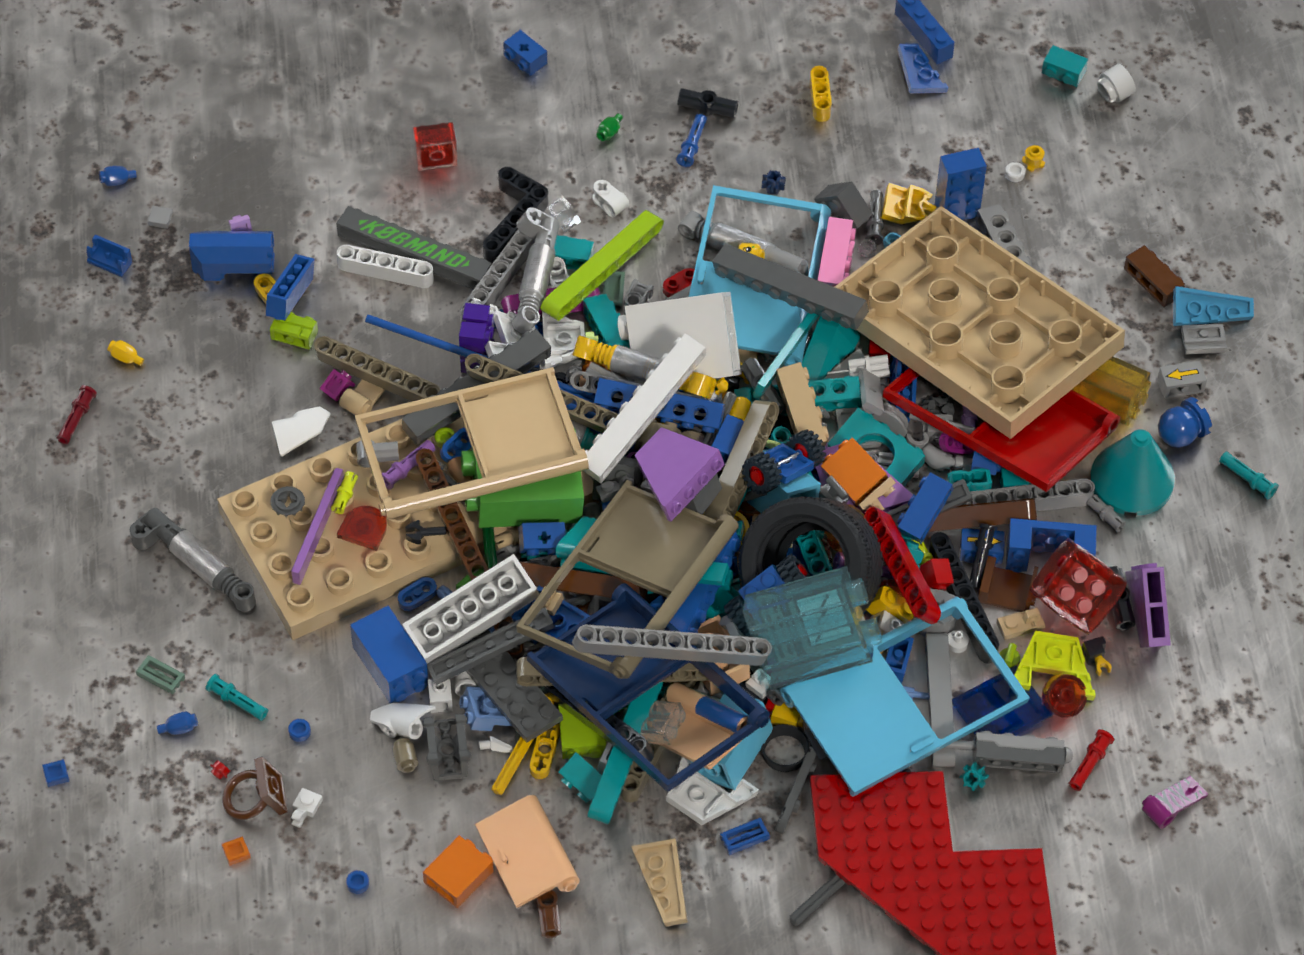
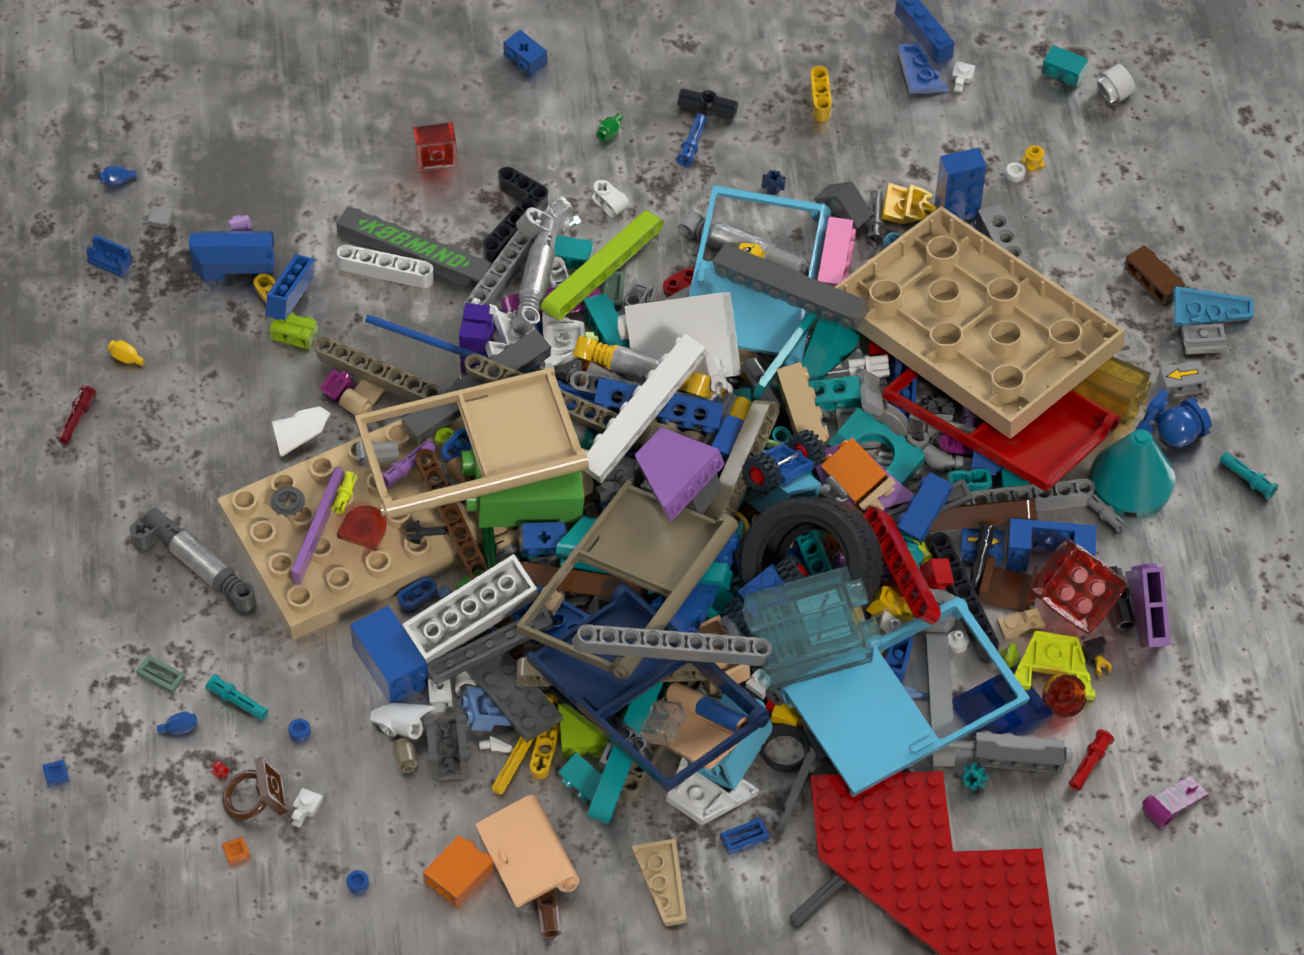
none -> white plate [705,354,733,396]
none -> white plate [951,61,976,93]
none -> blue plate [1136,389,1169,435]

